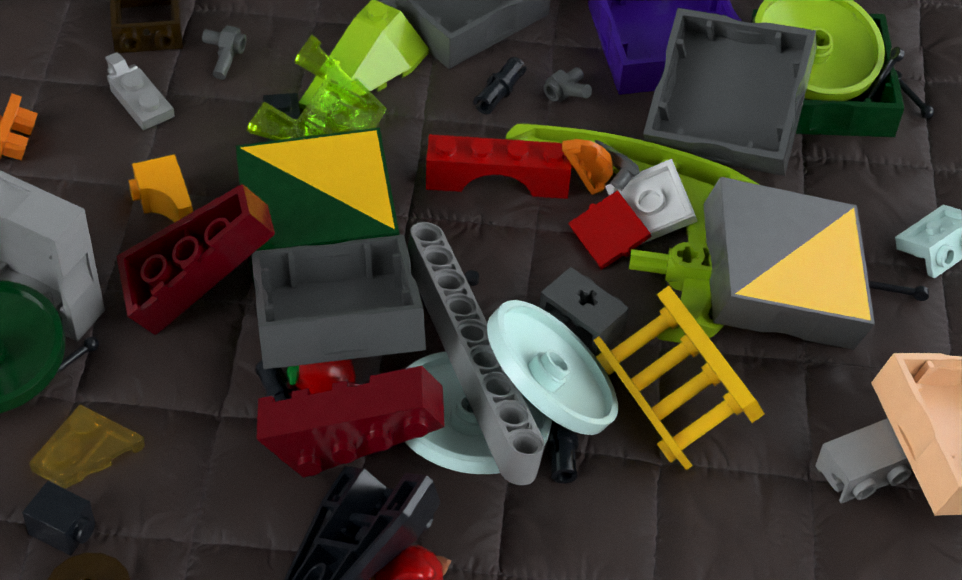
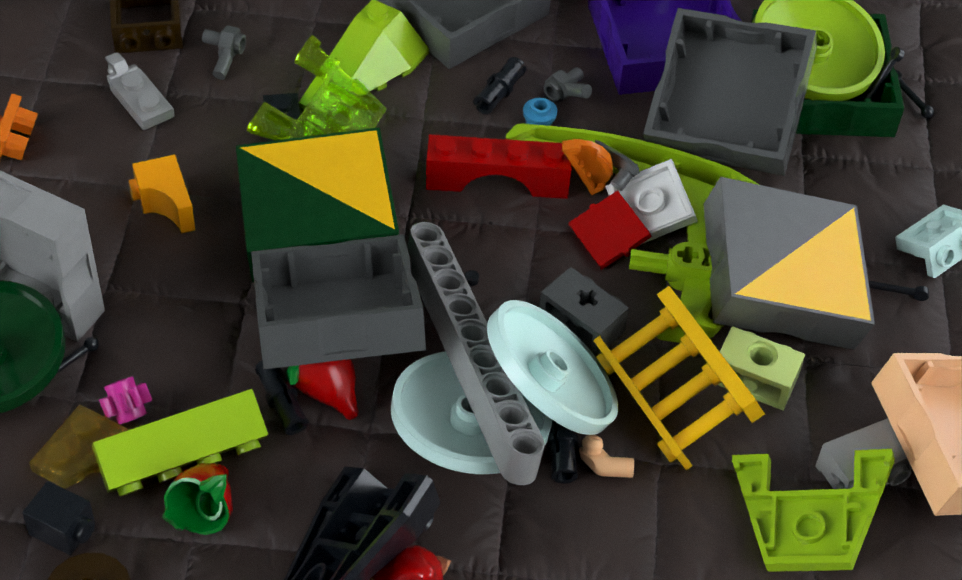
dark red wedge [116,184,275,335] -> none
dark red wedge [257,366,445,478] -> none
none -> lime brick [92,389,269,497]
none -> dark pink gear [99,376,152,424]
none -> green hat [162,463,233,535]
none -> dark azure plate [523,98,557,126]
none -> light nougat arm [579,435,634,478]
none -> yellowish green brick [718,326,805,411]
none -> lime wing [732,449,895,572]

